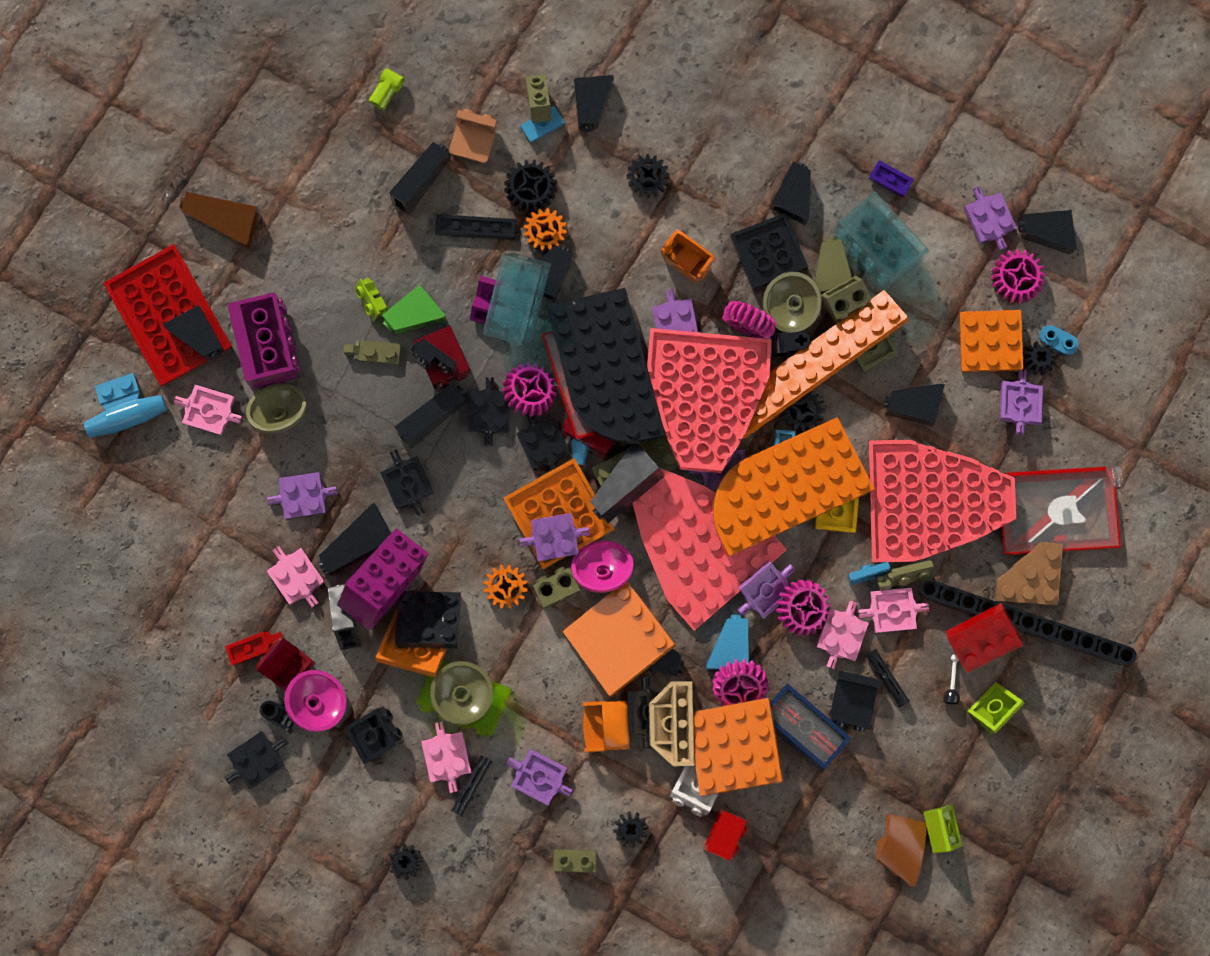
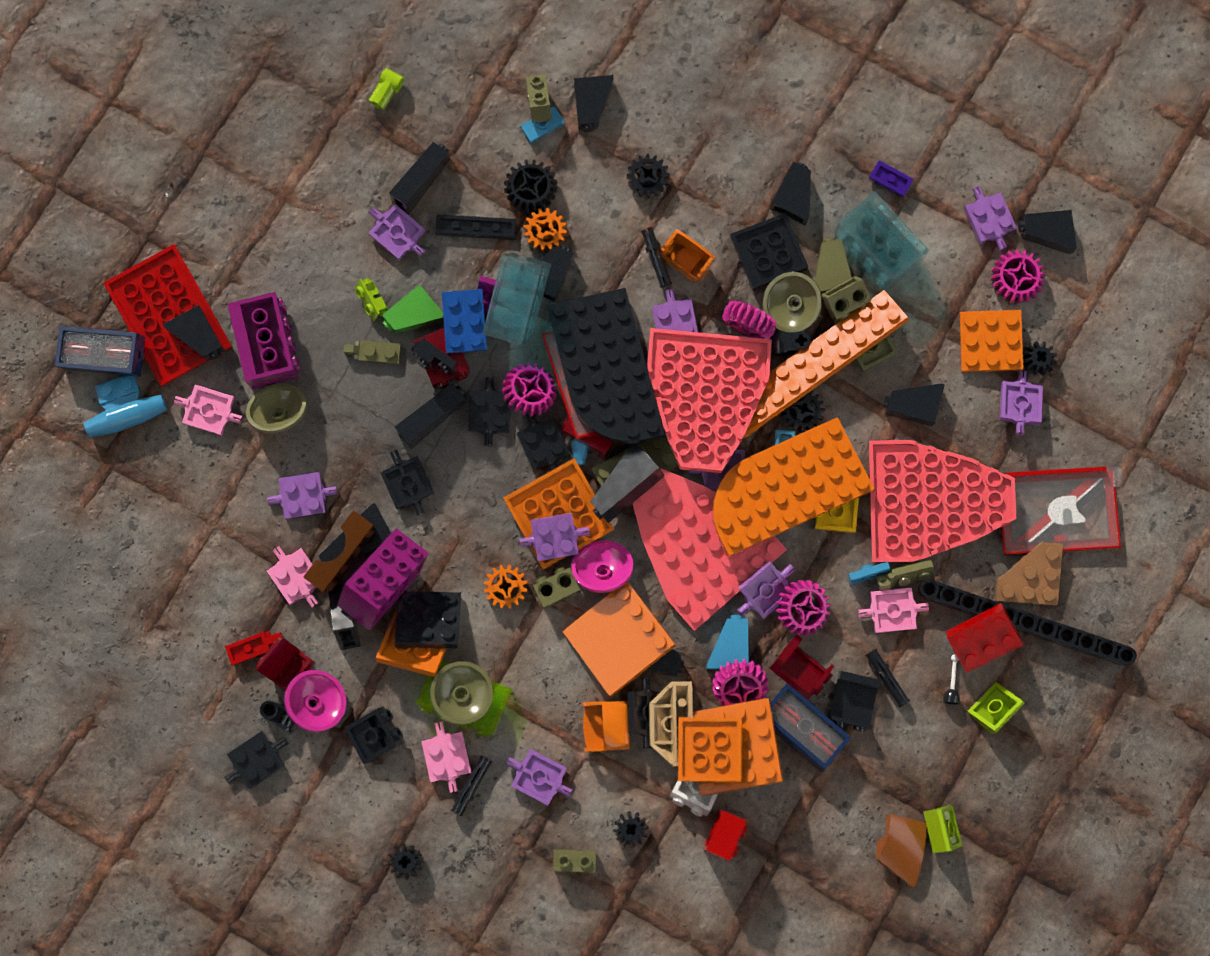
reddish brown slope [180,192,259,250] -> none
nougat bracket [449,109,498,163] -> none
bright pink plate [816,601,869,669] -> none
dark azure plate [1039,325,1079,356] -> none
none -> brick [54,326,146,377]
none -> reddish brown arch [303,510,375,594]
none -> medium lavender plate [368,204,426,260]
none -> blue plate [442,289,488,354]
none -> black pin [641,227,672,288]
none -> orange plate [678,717,742,782]
none -> dark red panel [769,634,835,700]

